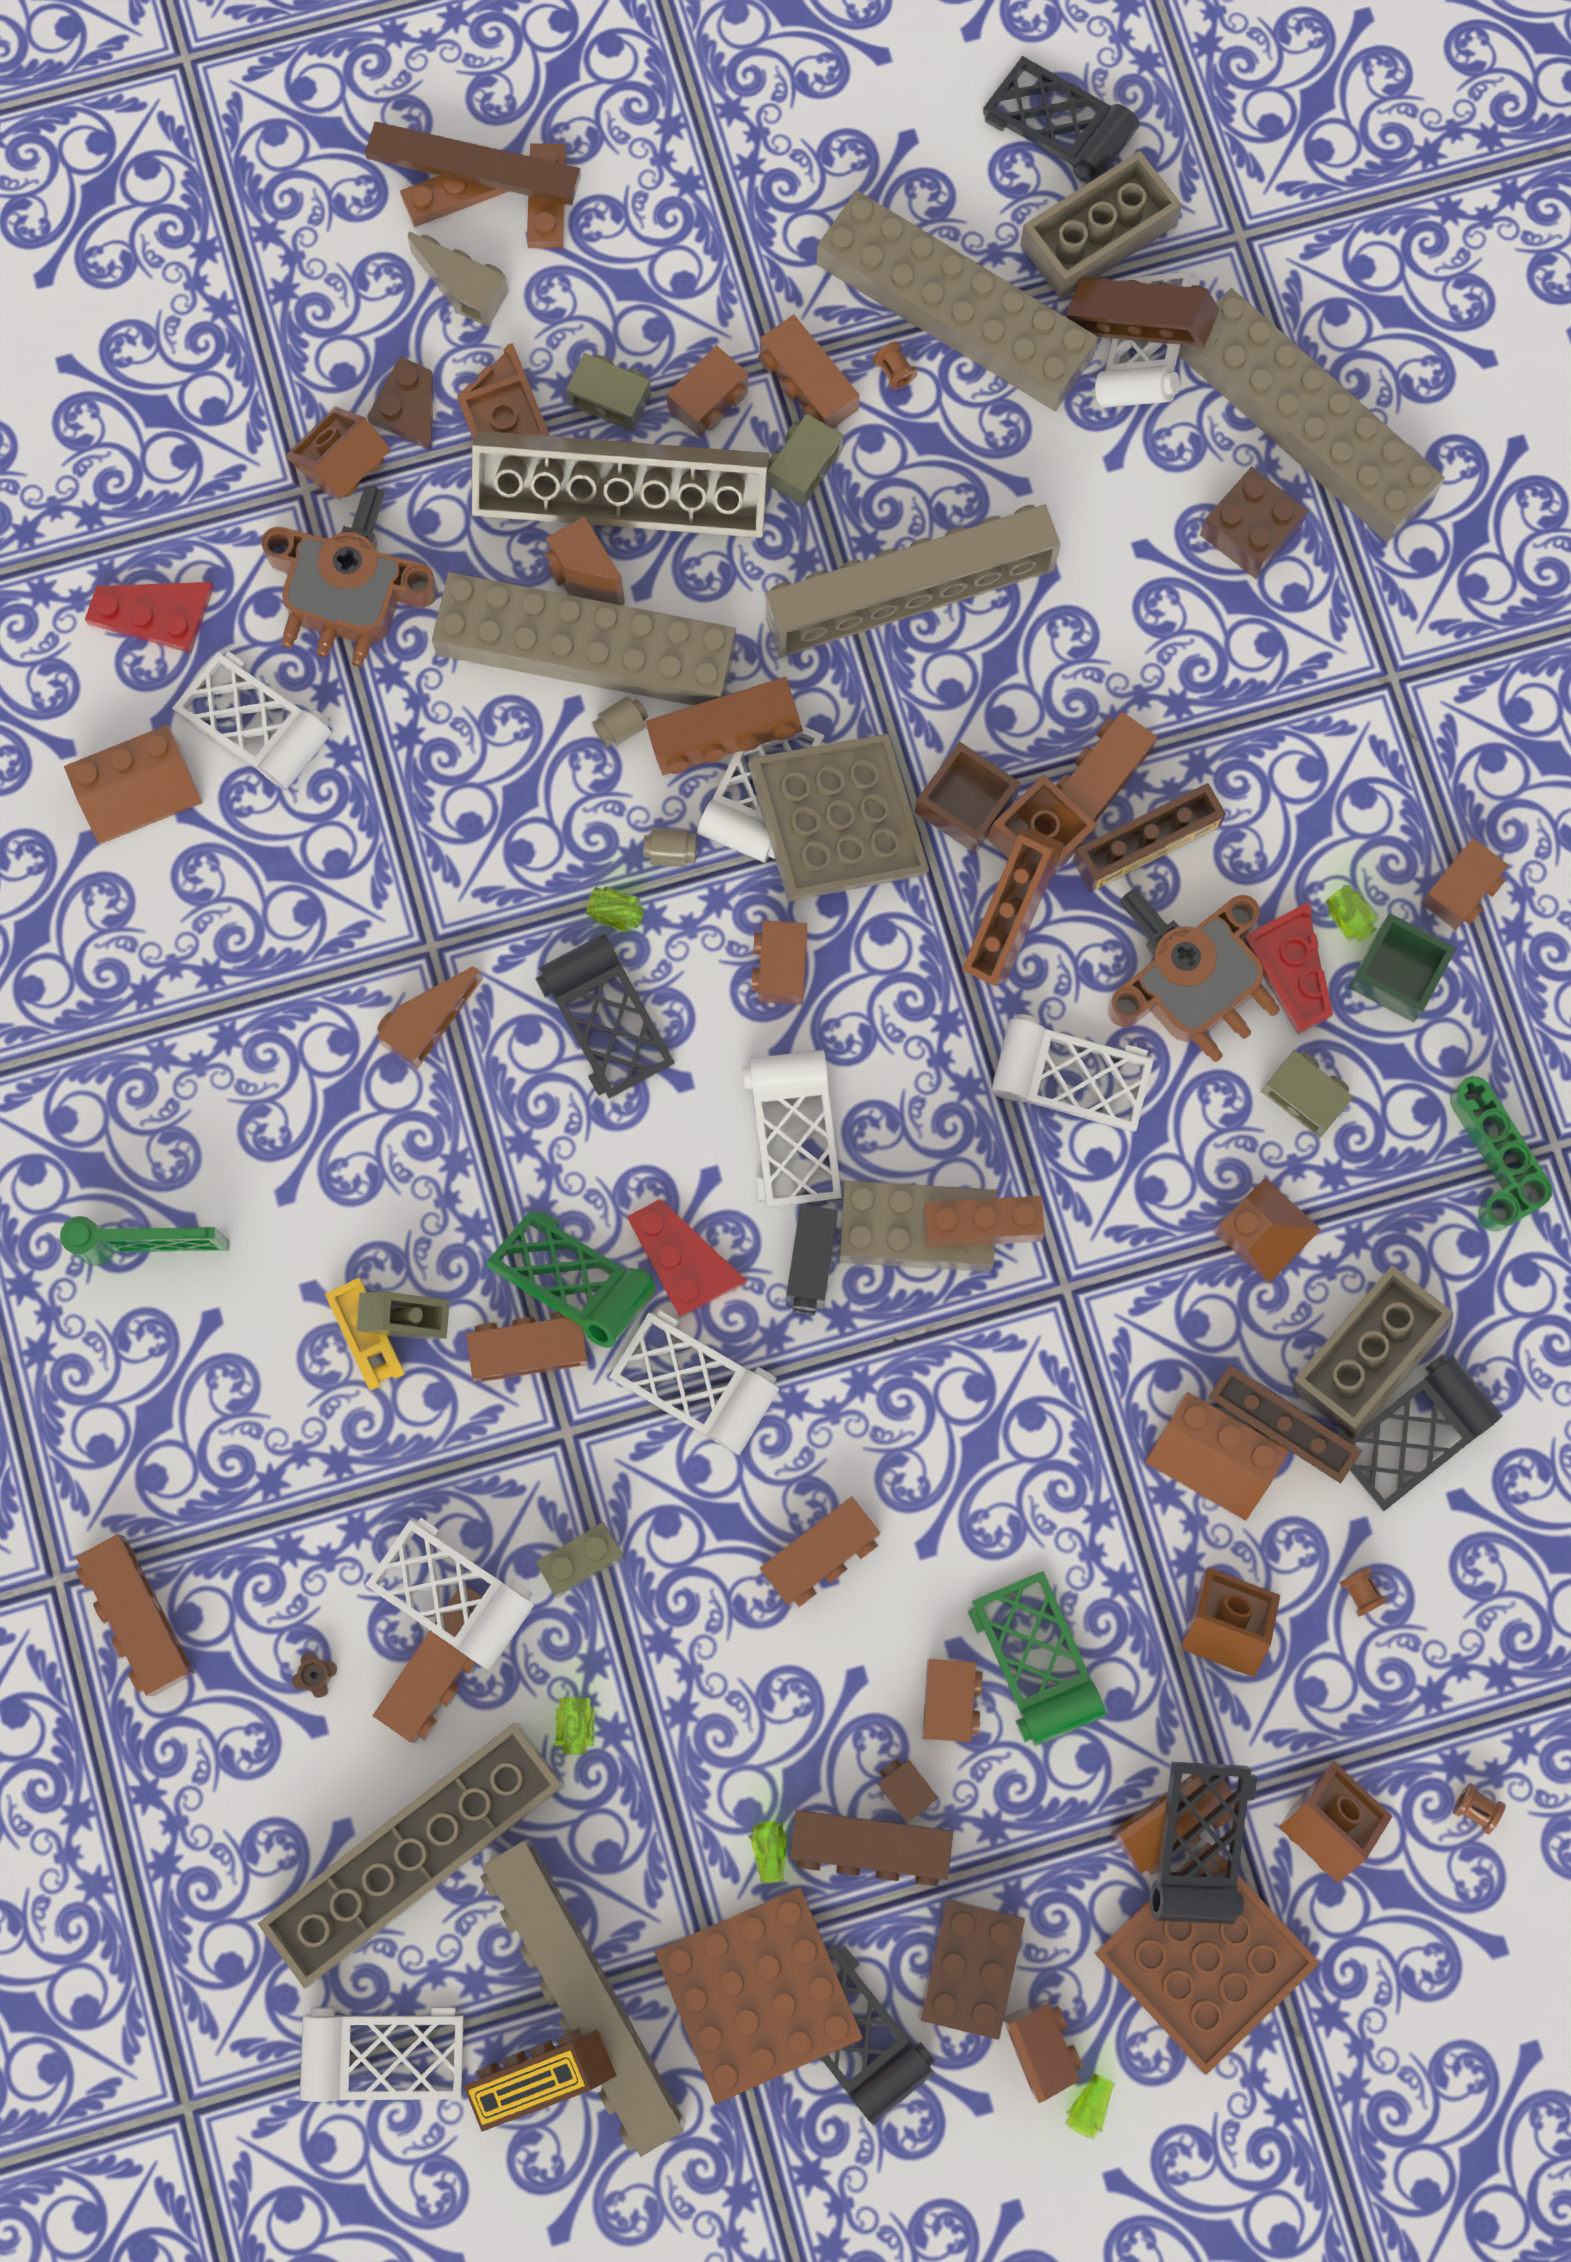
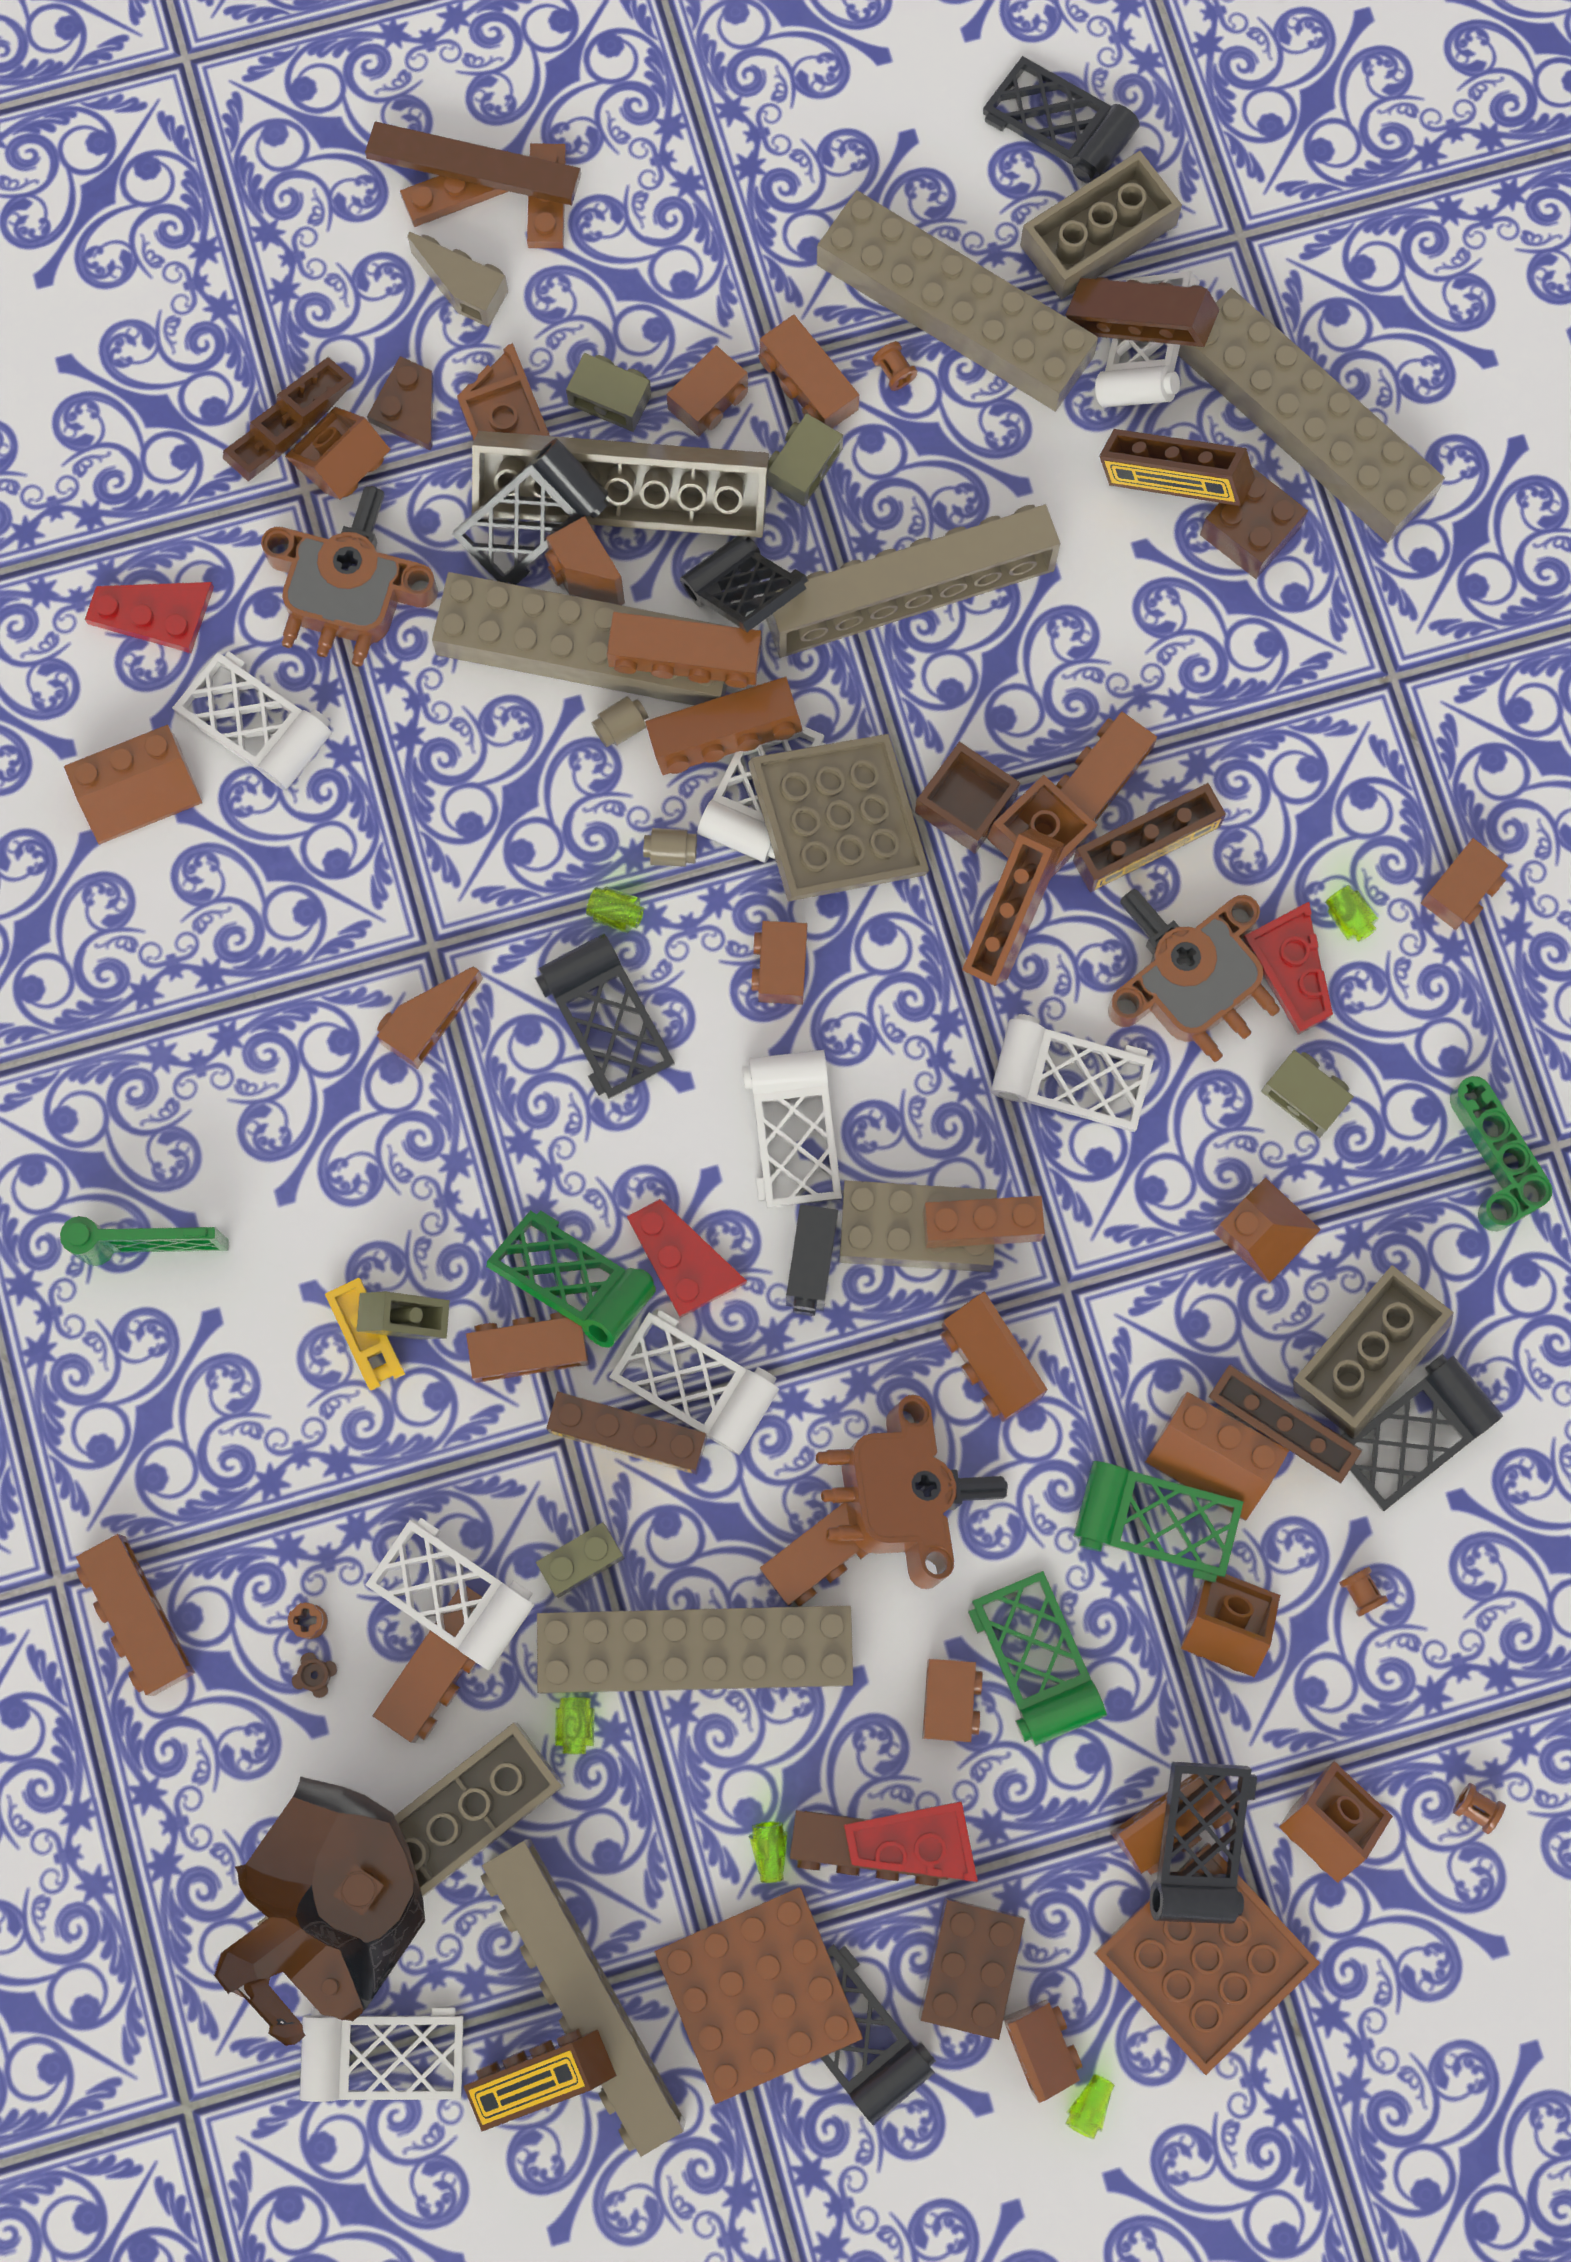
reddish brown brick [877,1758,938,1822] -> none
dark green piece [1347,913,1457,1023] -> none
none -> reddish brown piece [214,1776,425,2046]
none -> reddish brown slope [223,357,354,482]
none -> dark orange bush [287,1602,328,1639]
none -> black piece [452,438,609,585]
none -> dark tan brick [537,1606,853,1694]
none -> reddish brown brick [546,1391,707,1475]
none -> dark orange brick [607,612,762,688]
none -> black piece [680,536,808,632]
none -> dark orange piece [816,1395,1008,1589]
none -> red wing [844,1801,978,1882]
none -> dark orange slope [940,1291,1048,1422]
none -> green piece [1073,1461,1244,1583]
none -> reddish brown brick [1099,429,1255,506]

